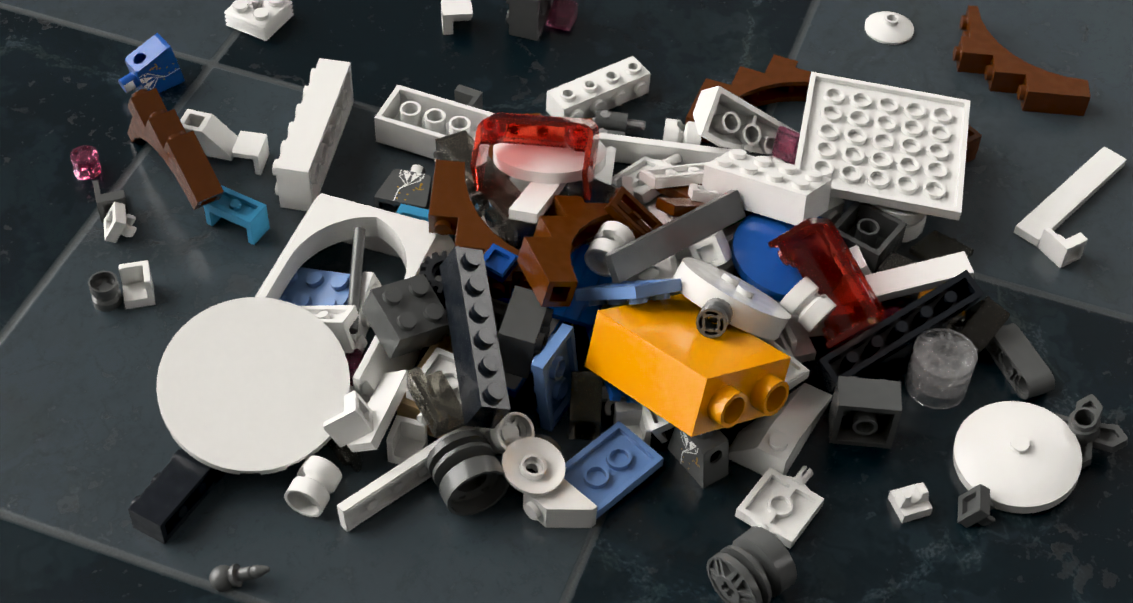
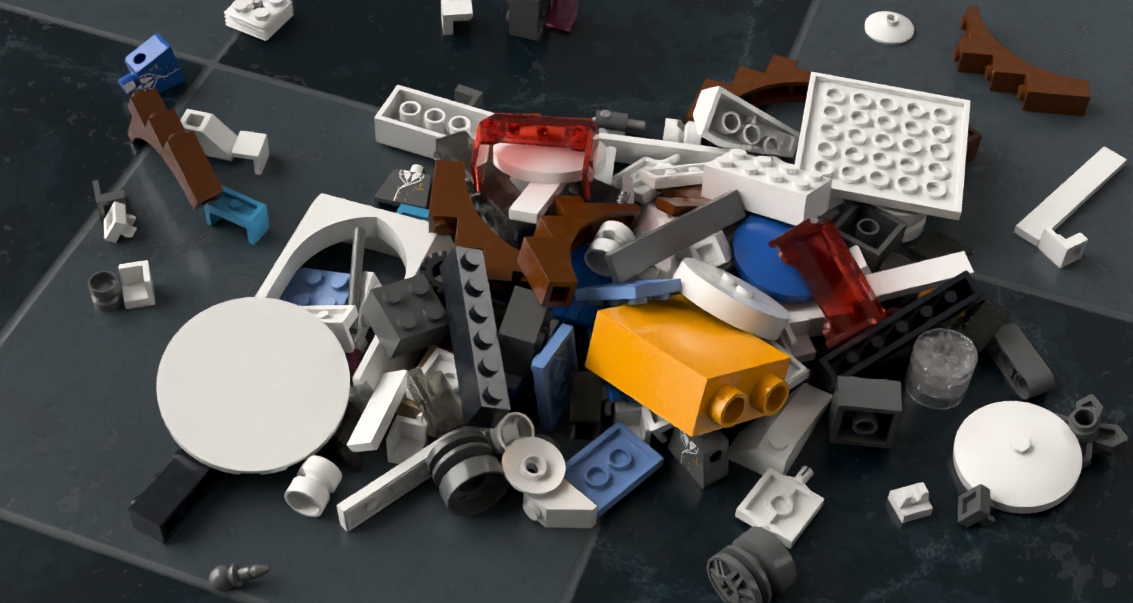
clear pink wheel [70,145,102,180] -> none
white brick [272,58,354,211] -> none
white panel [324,390,373,448] -> none
blue tile [484,243,518,283] -> none
white brick [546,56,651,120] -> none
reddish brown tile [604,186,663,239] -> none
white tile [688,184,721,203] -> none
dark grey wheel [696,298,733,338] -> none
clear pink slope [772,126,800,165] -> none
white wheel [780,276,837,333] -> none

